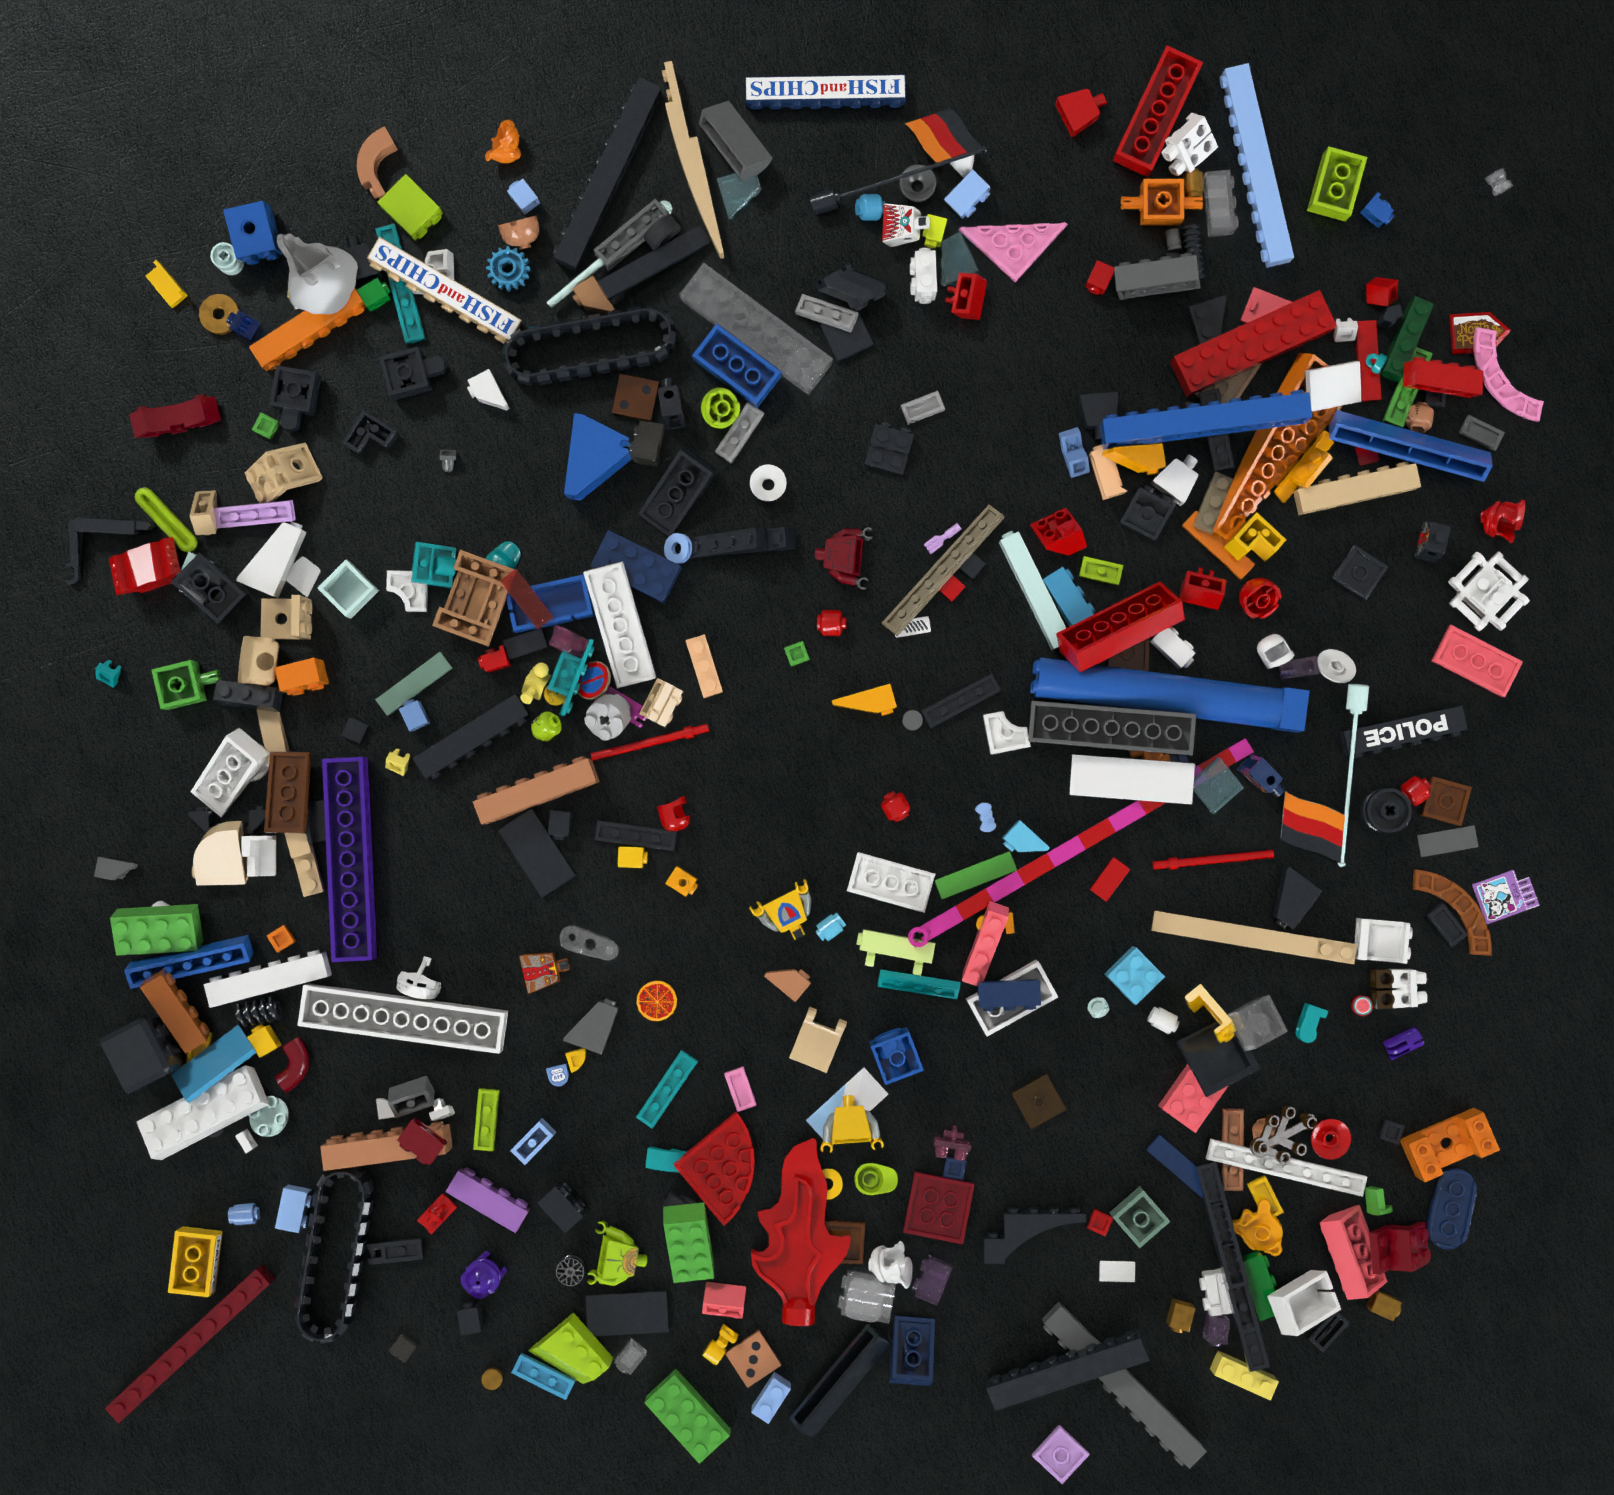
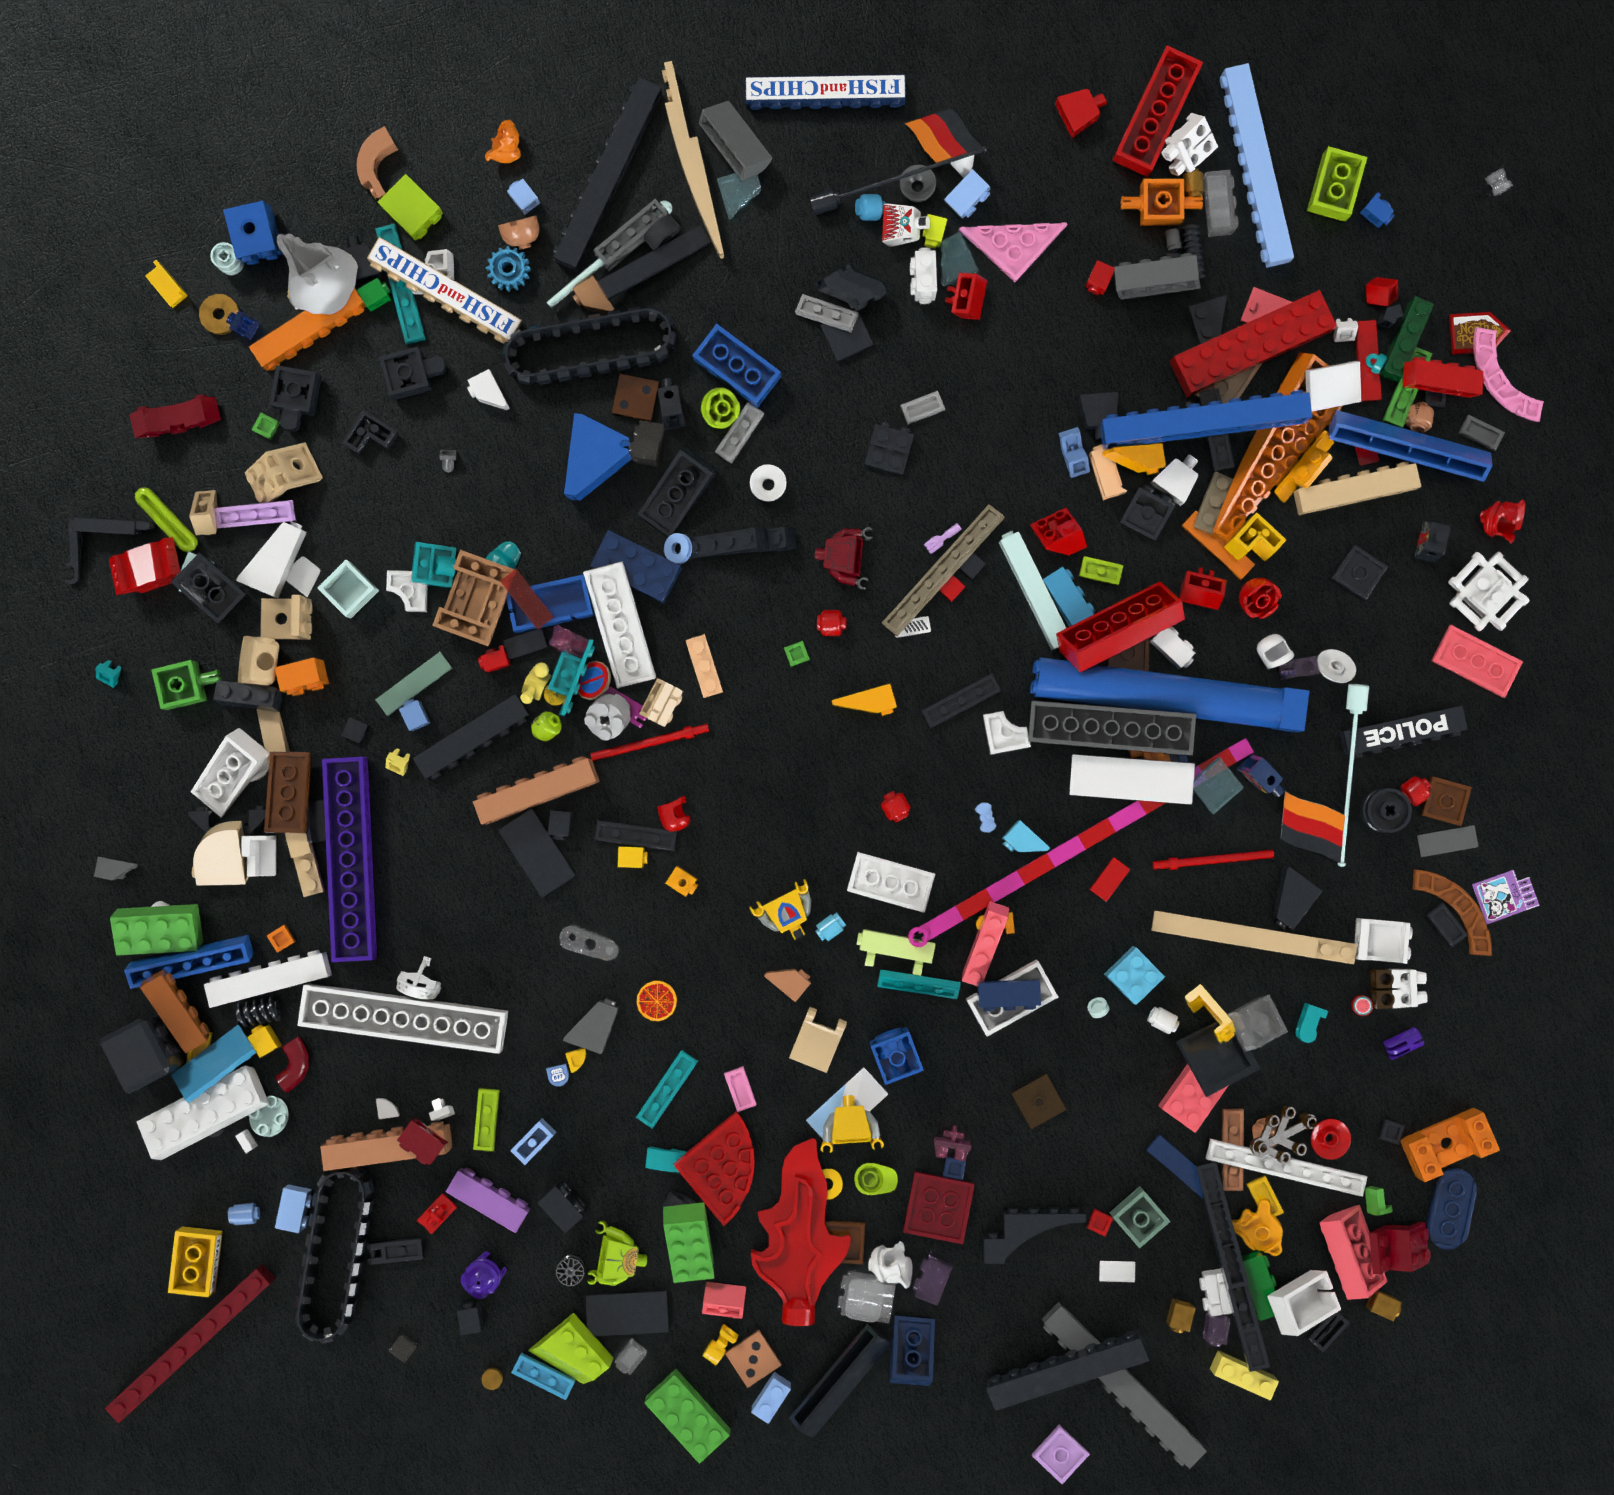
dark grey brick [388,1075,435,1118] -> none
torso [519,952,570,994] -> none
clear brick [679,263,833,395] -> none
dark grey tile [902,710,923,731] -> none
bright green tile [934,851,1017,899] -> none

